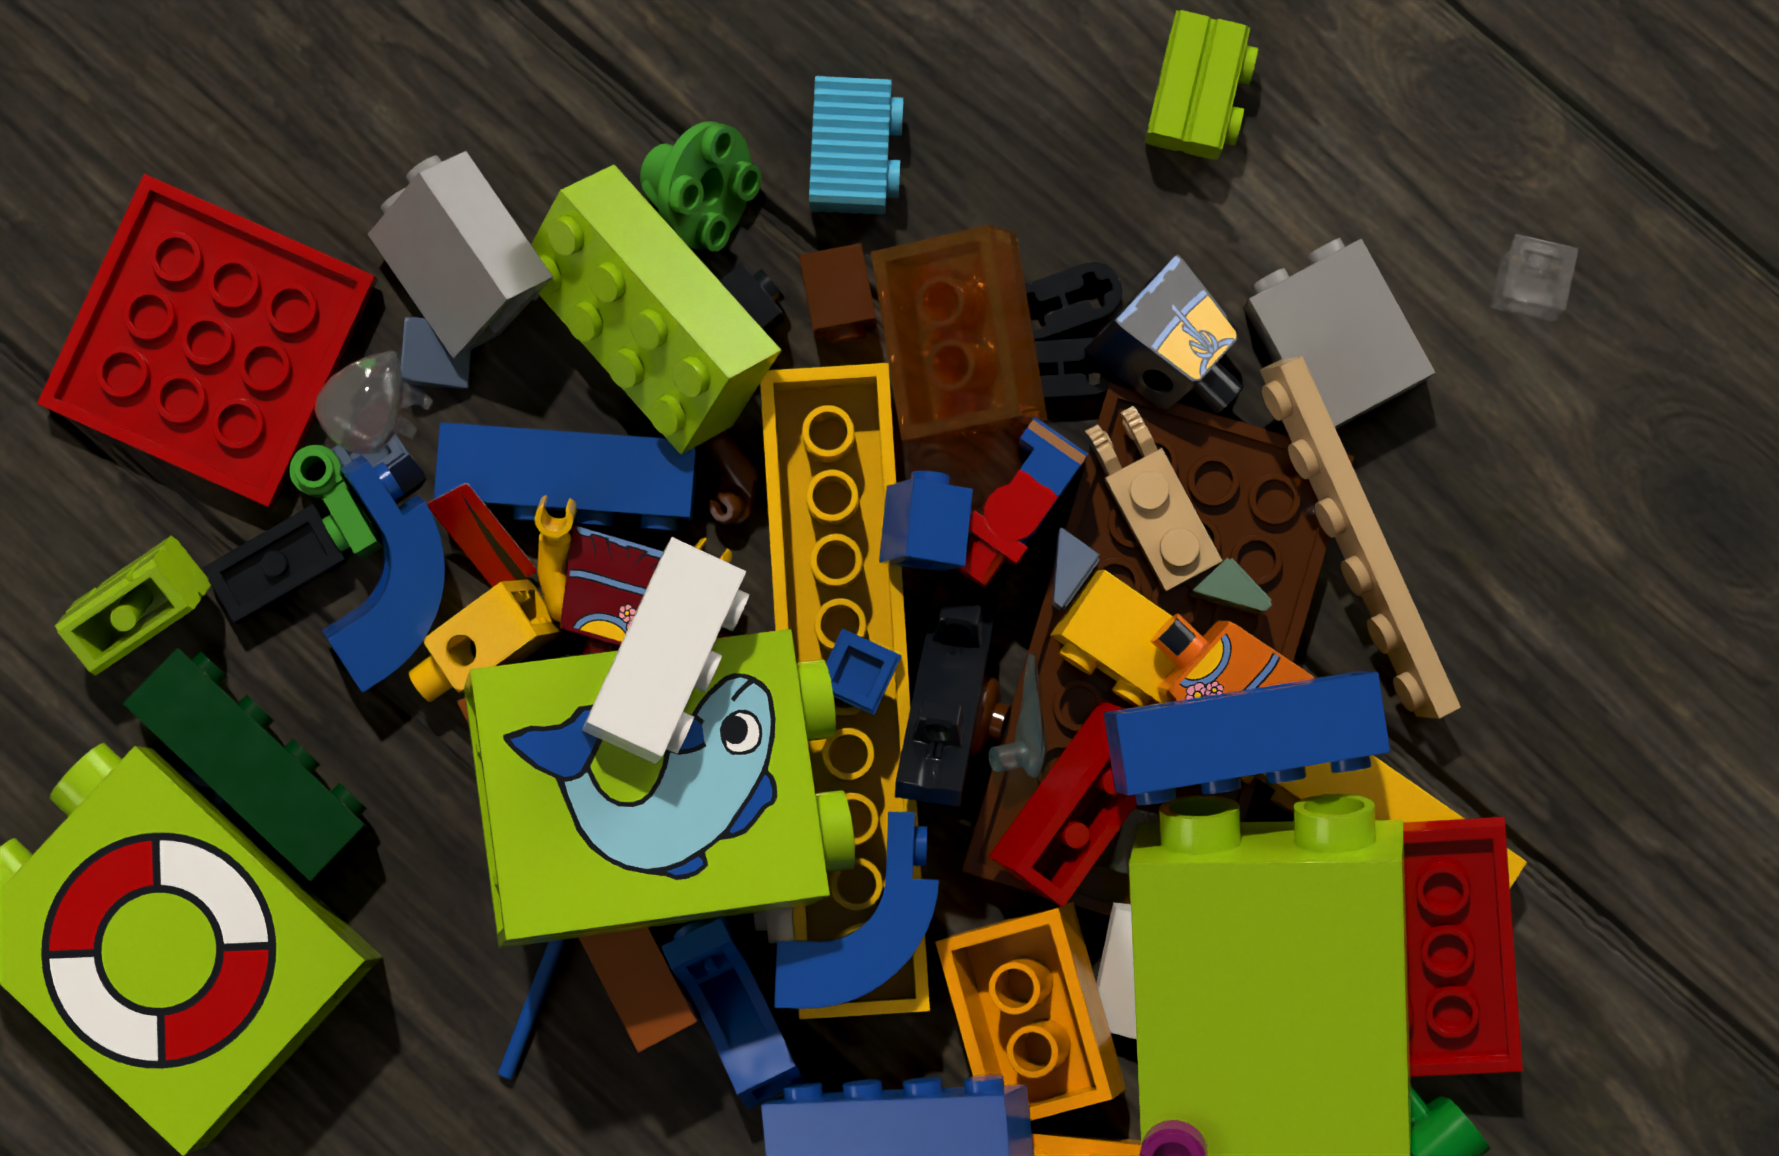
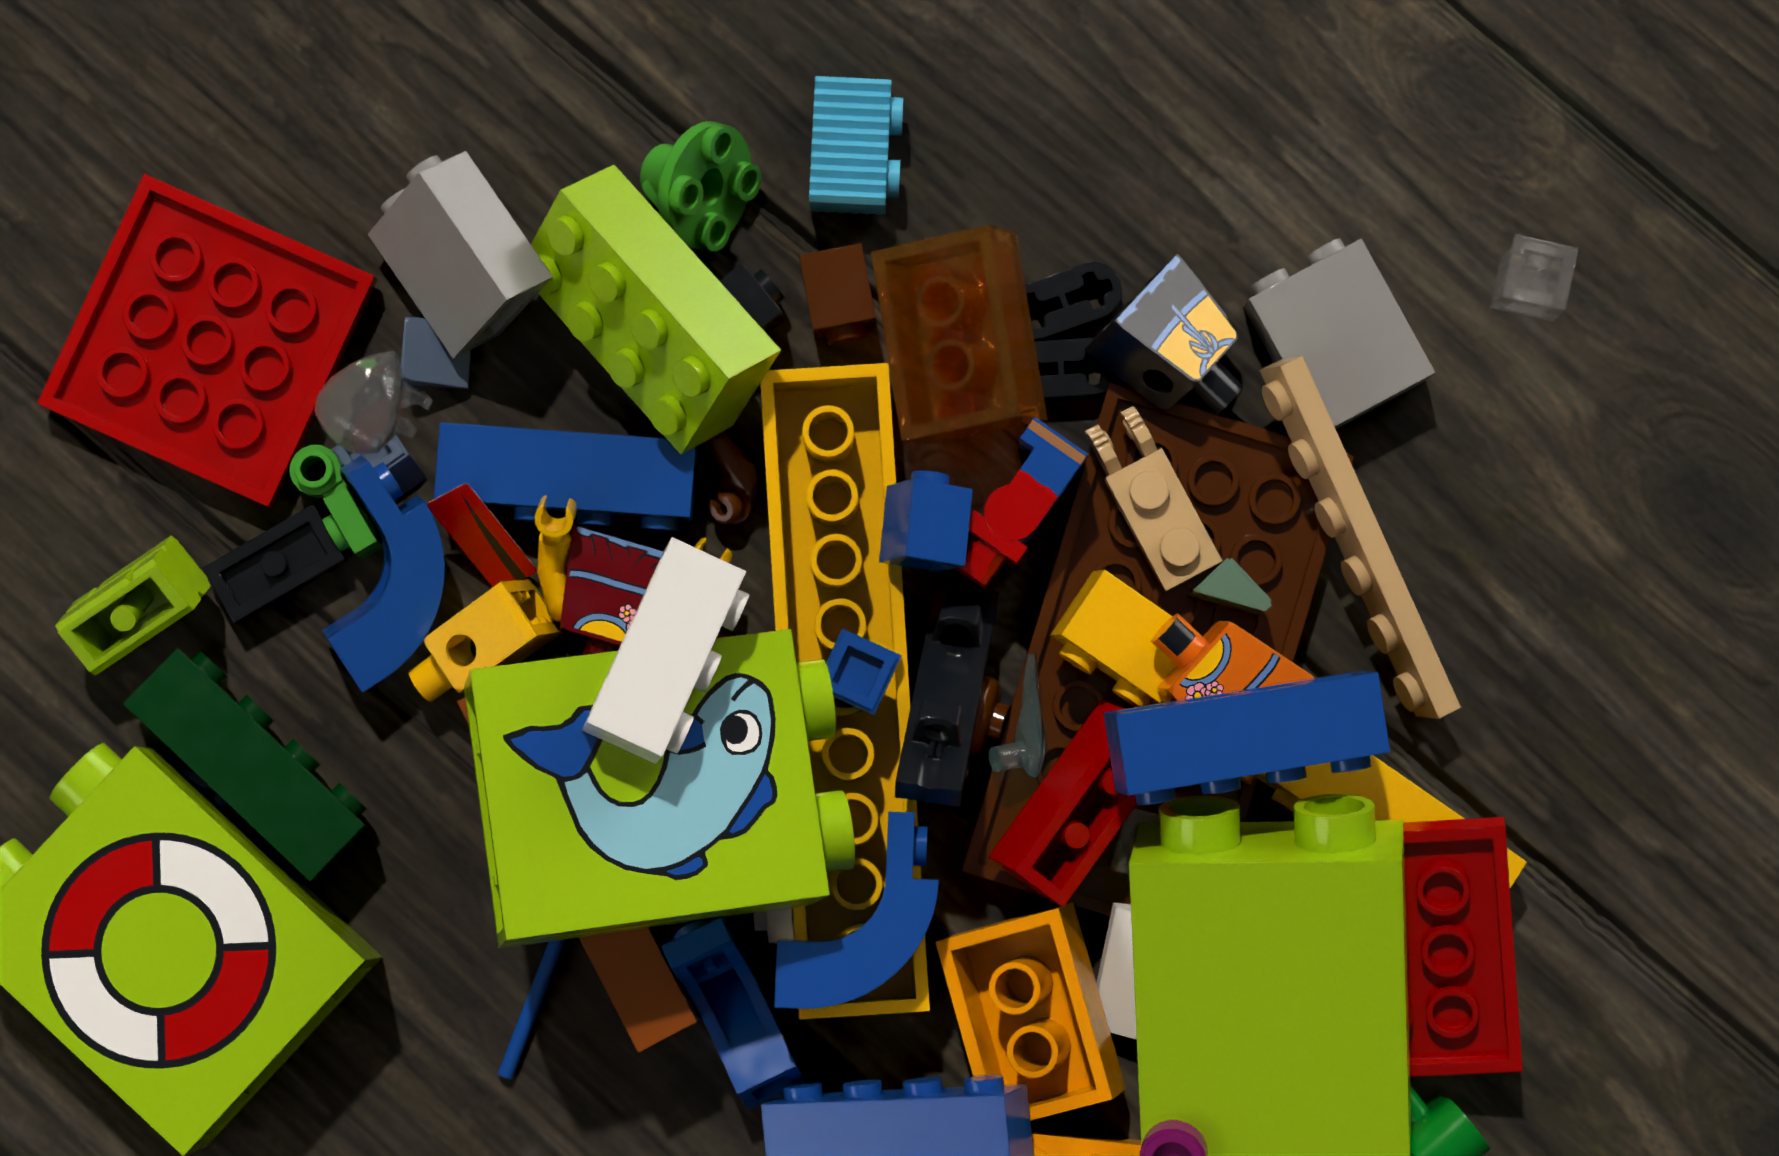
sand blue slope [1051,528,1100,611] -> none
lime brick [1144,10,1258,160] -> none

